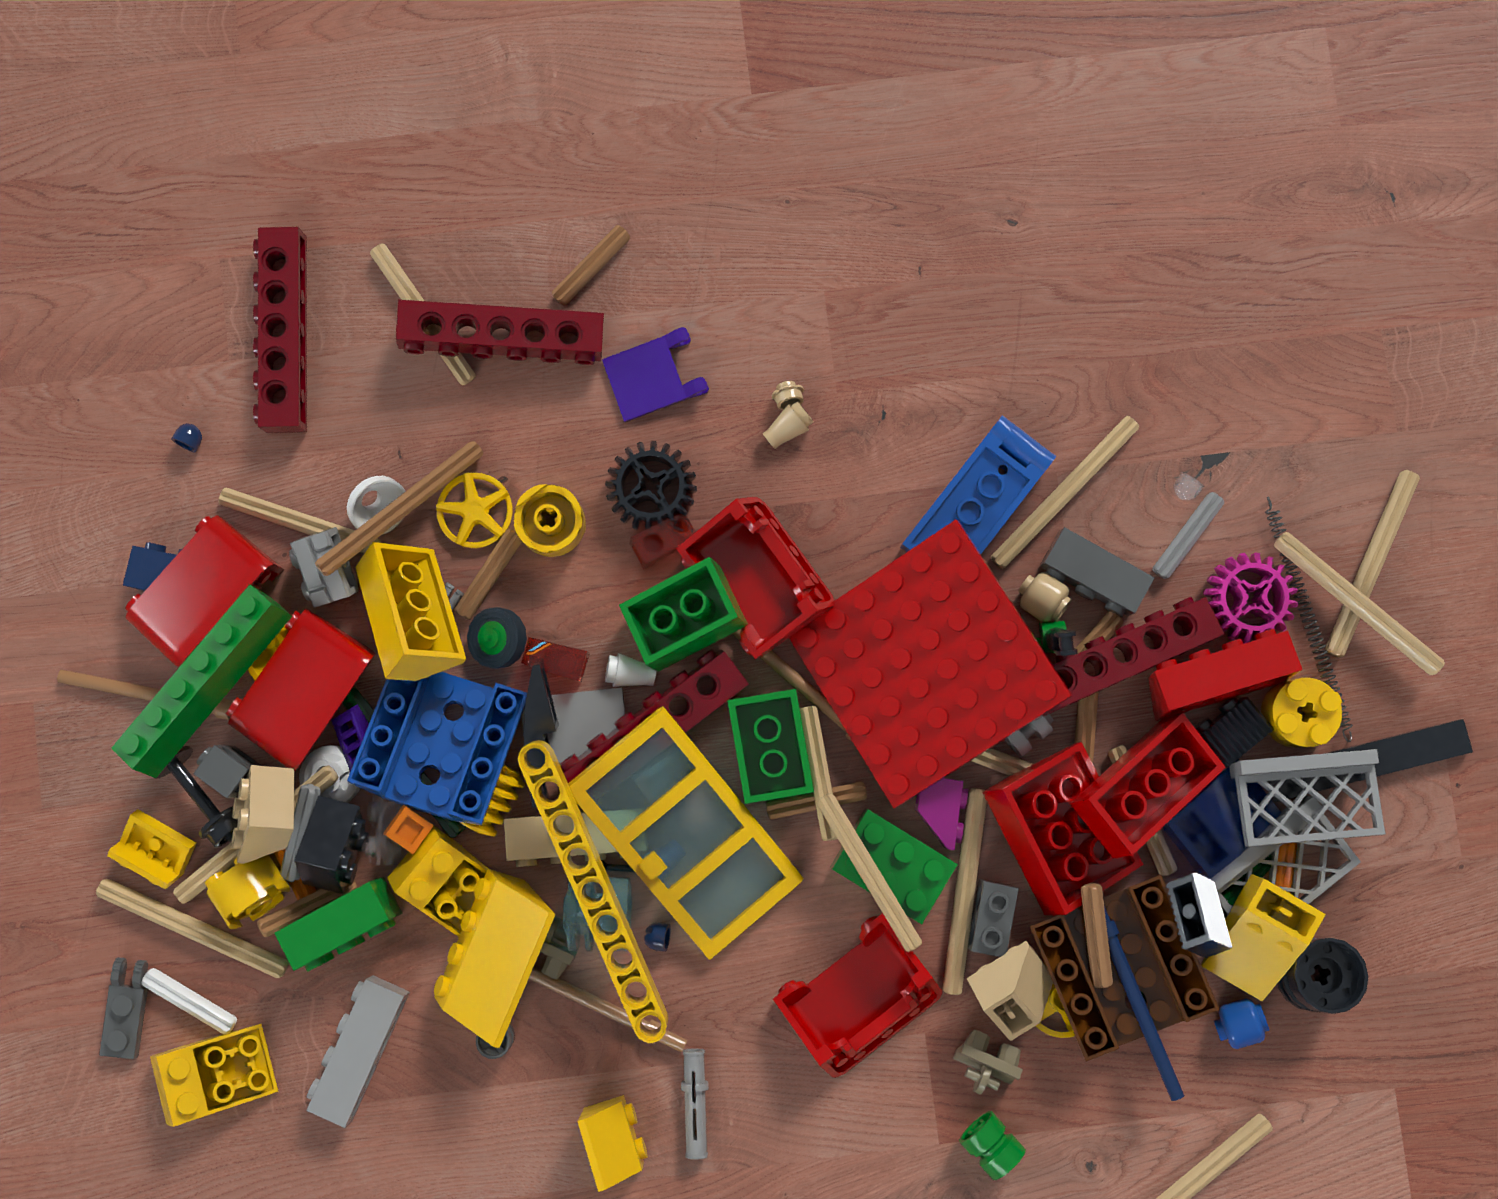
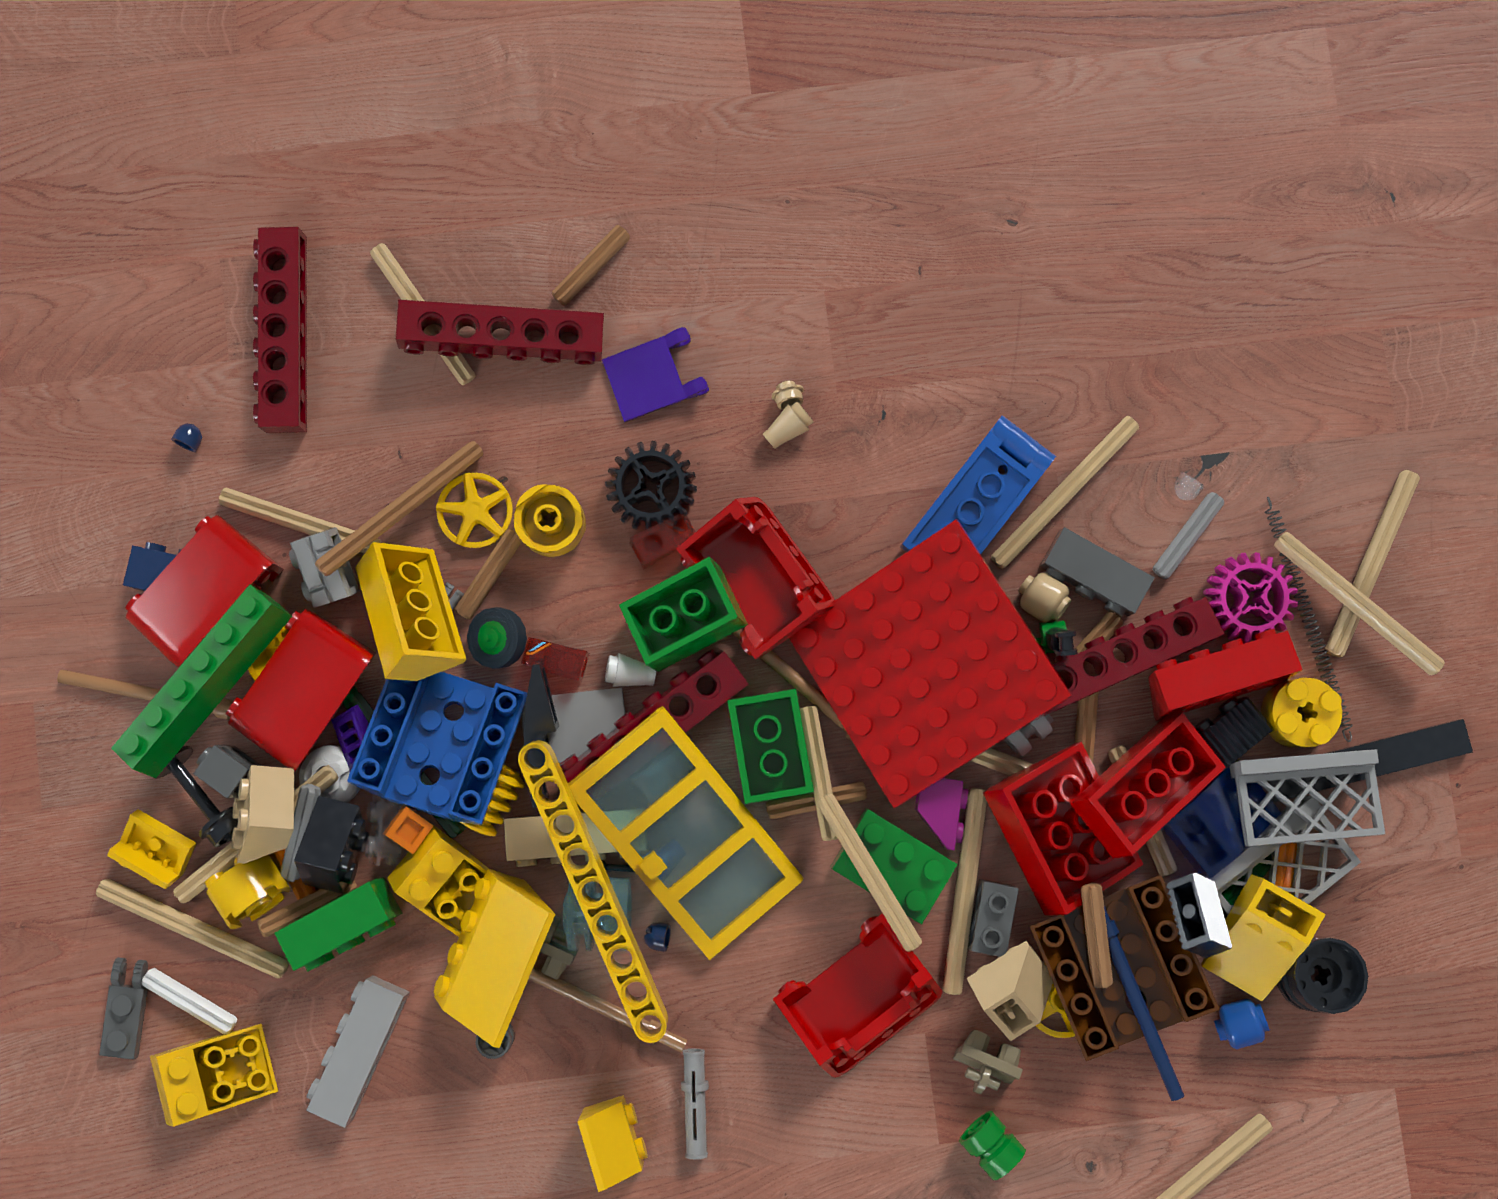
white piece [347,476,406,535] -> none

